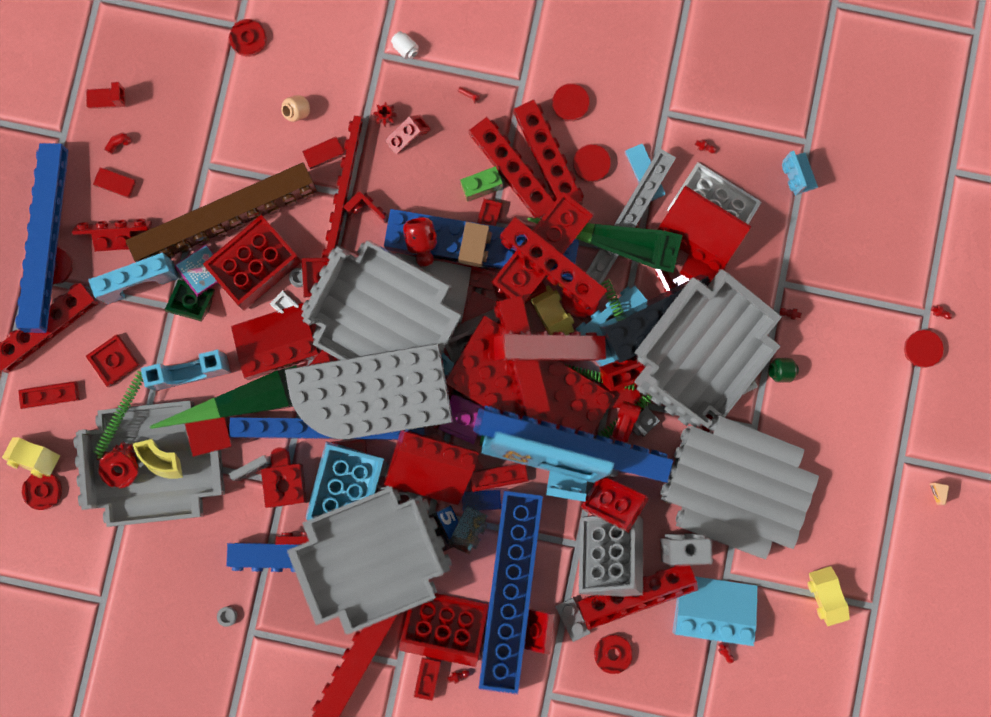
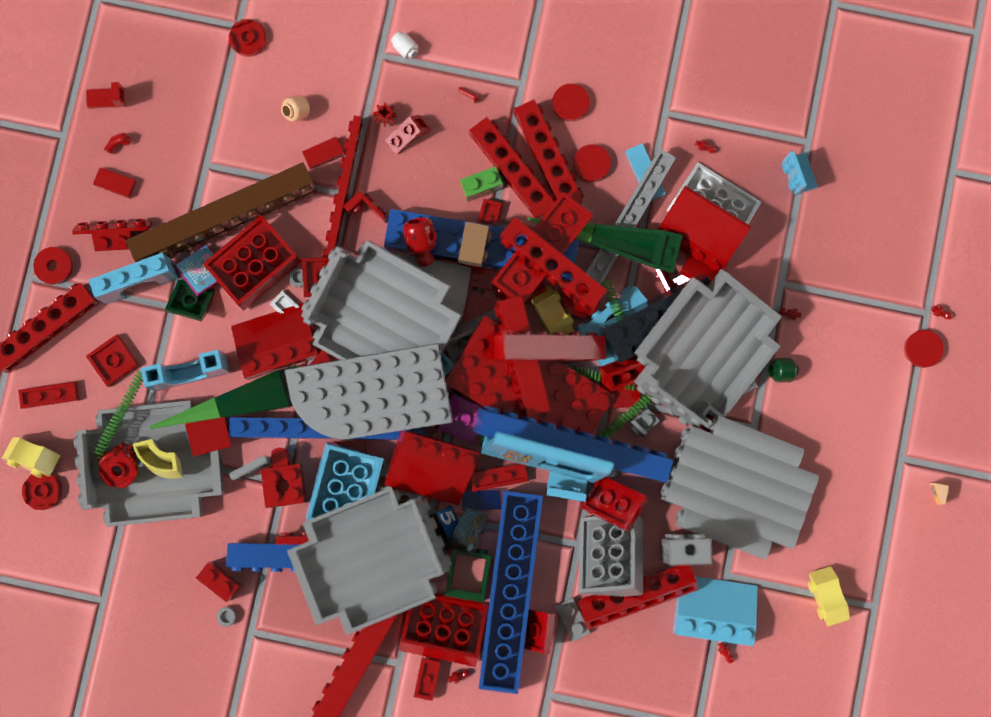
blue brick [15,143,69,333] -> none
red tile [594,634,633,674] -> none
red piece [611,401,642,442] -> none
none -> red brick [196,561,242,602]
none -> dark green window [445,545,491,602]

